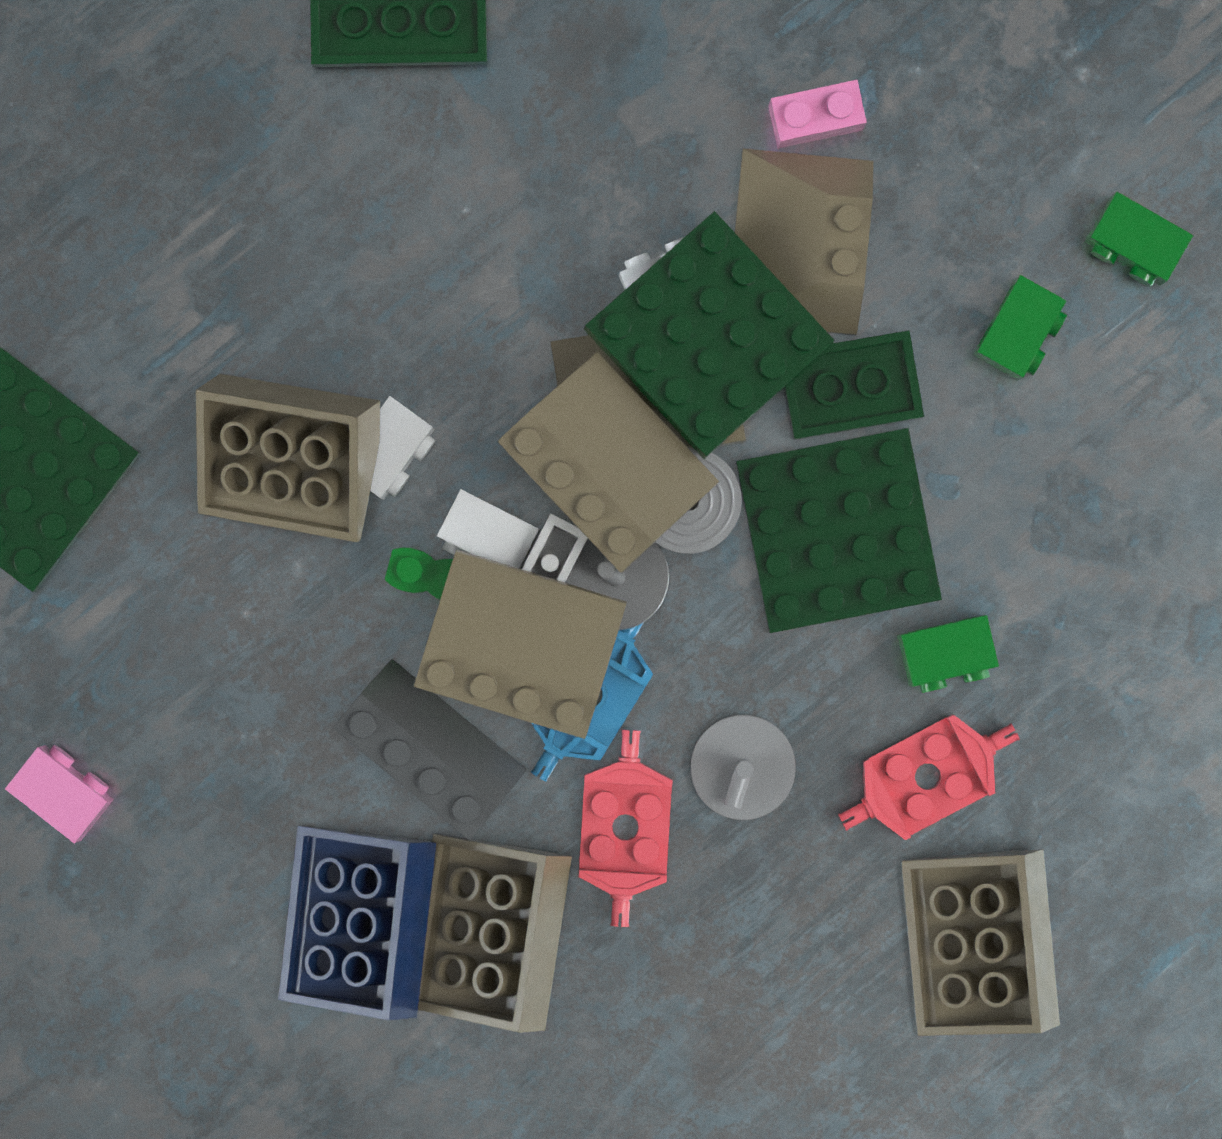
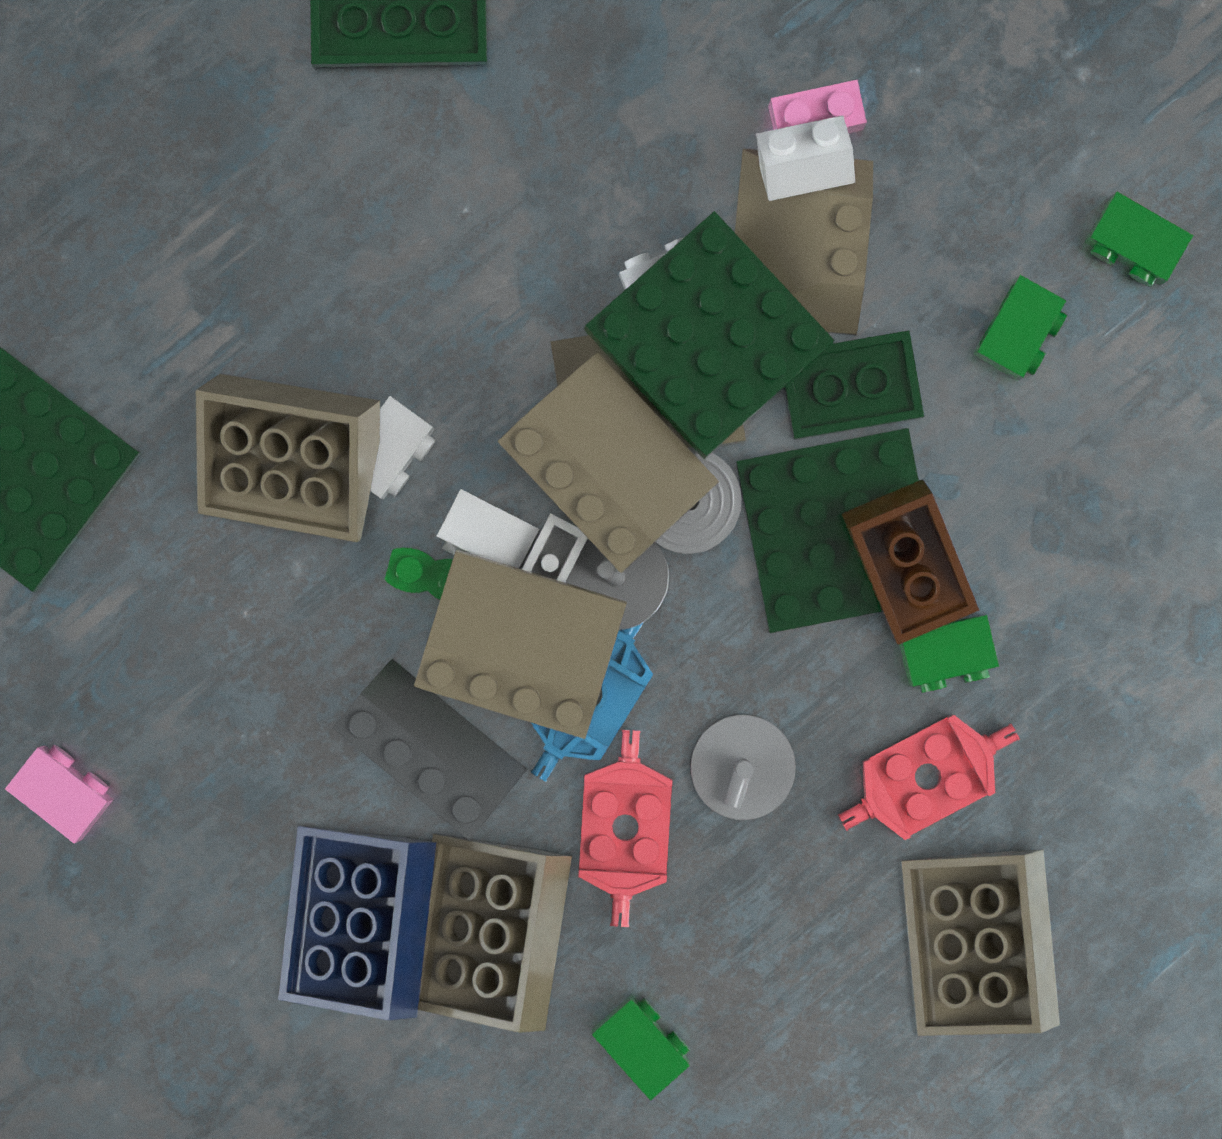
none -> green brick [592,995,690,1101]
none -> white brick [756,115,855,201]
none -> reddish brown slope [842,479,980,645]

